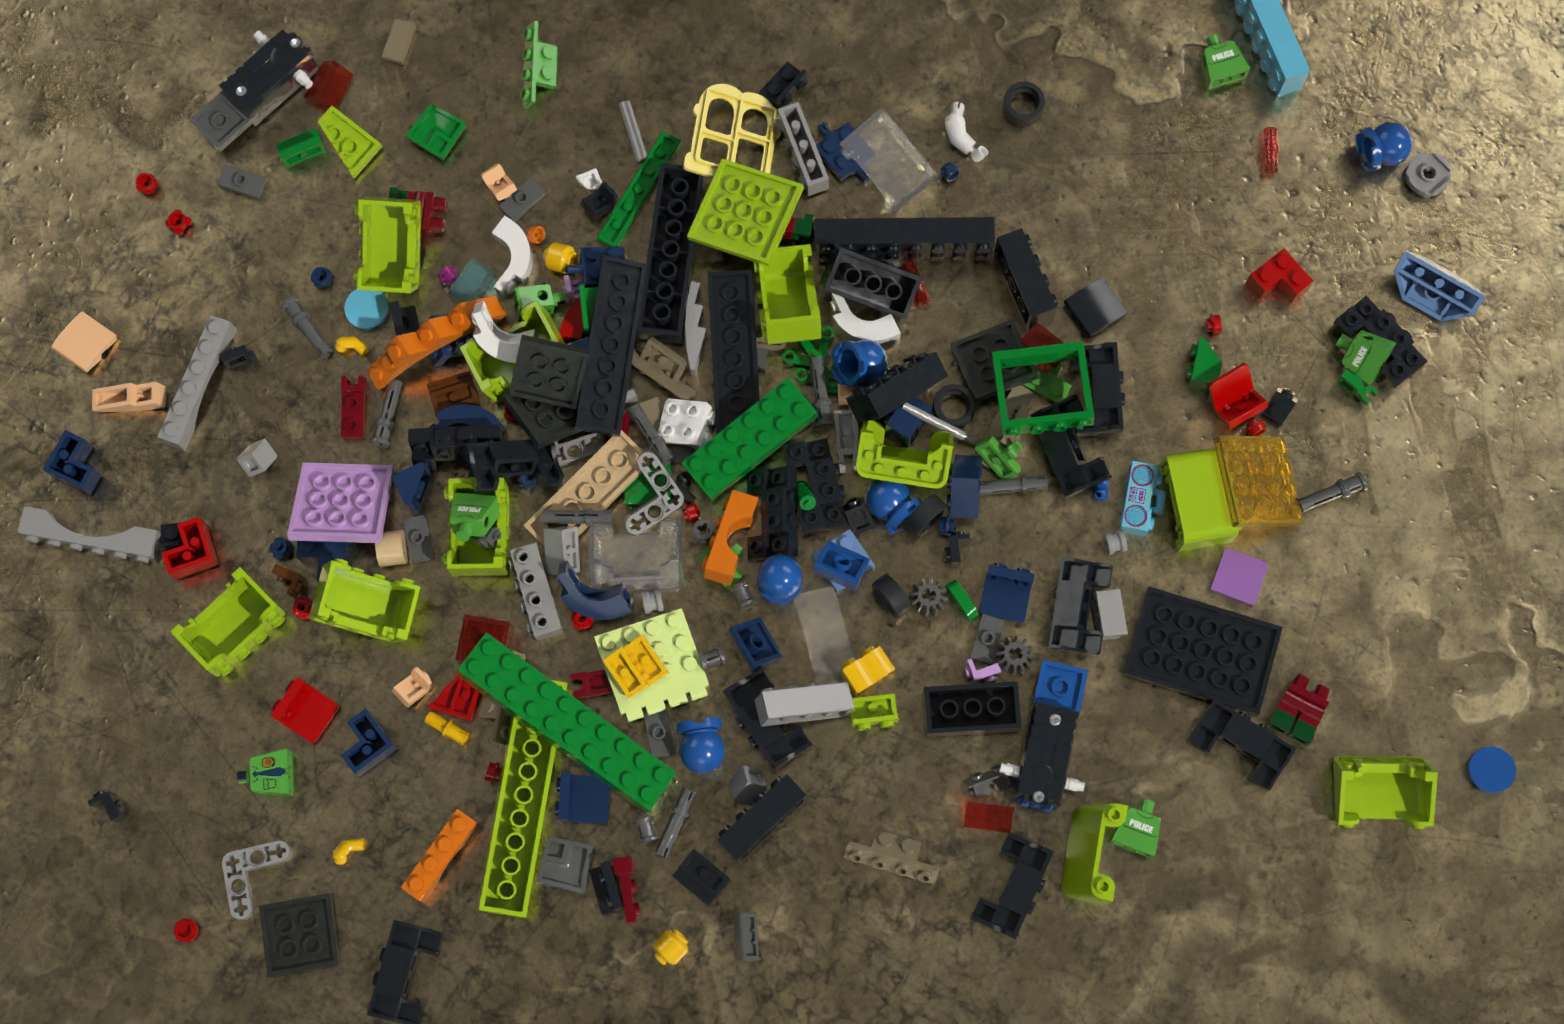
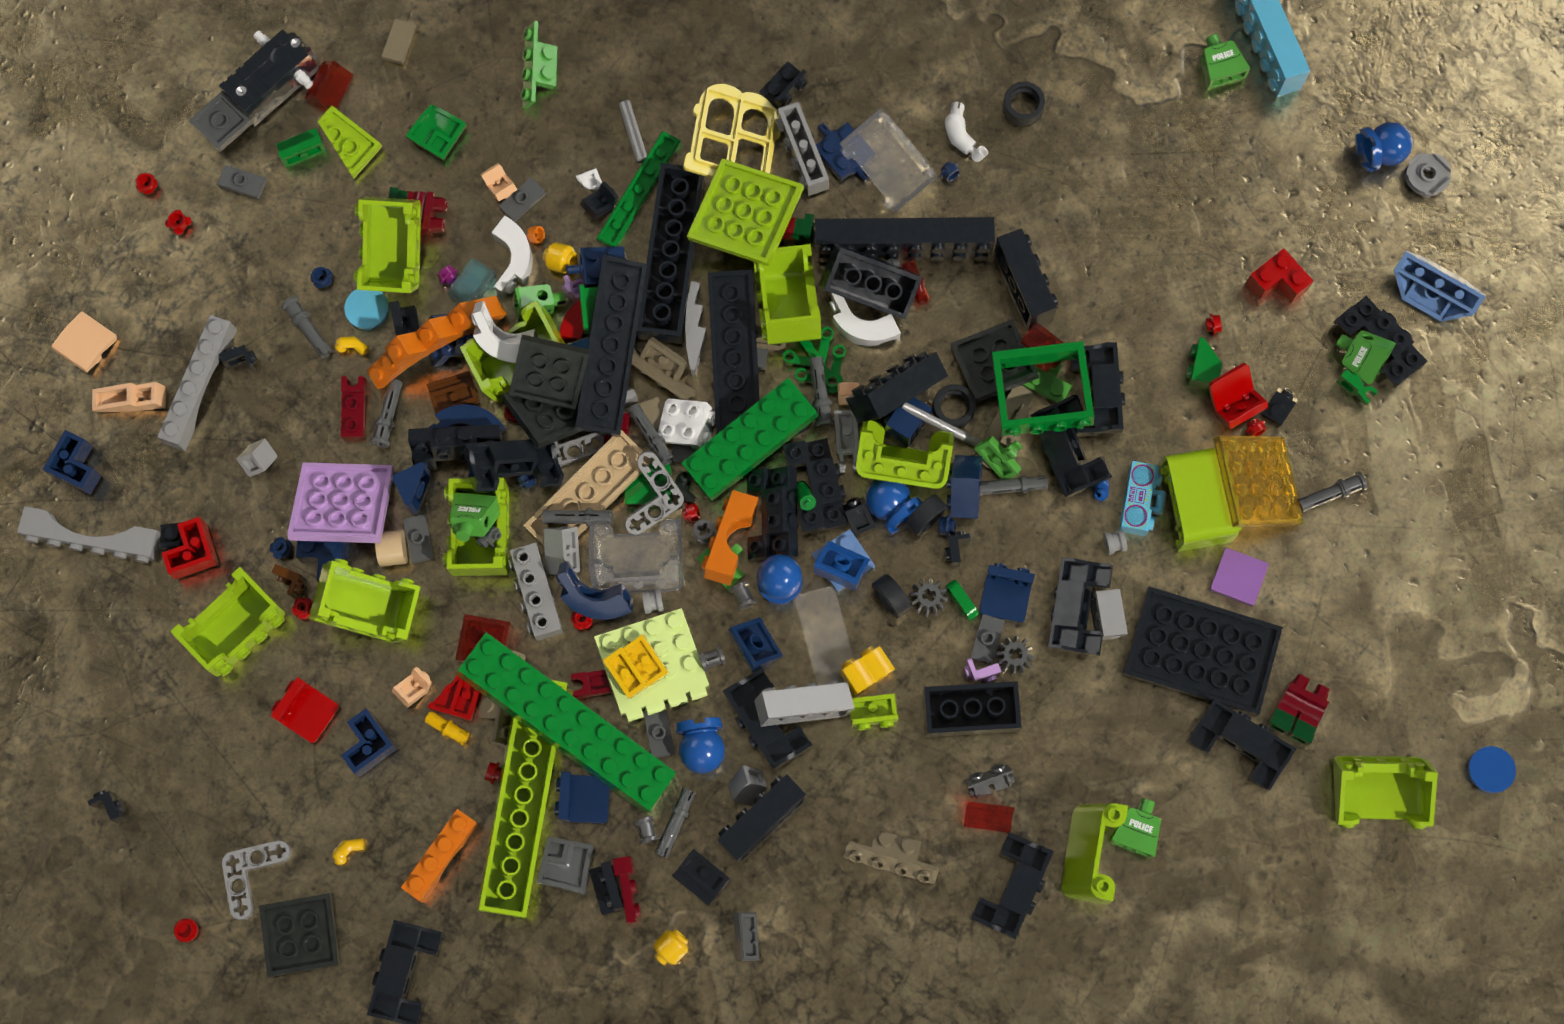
bright green torso [237,749,294,796] -> none
blue tile [830,339,888,386] -> none
black piece [999,660,1088,813] -> none
black slope [1064,278,1128,337] -> none
clear red pin [1262,127,1280,173] -> none

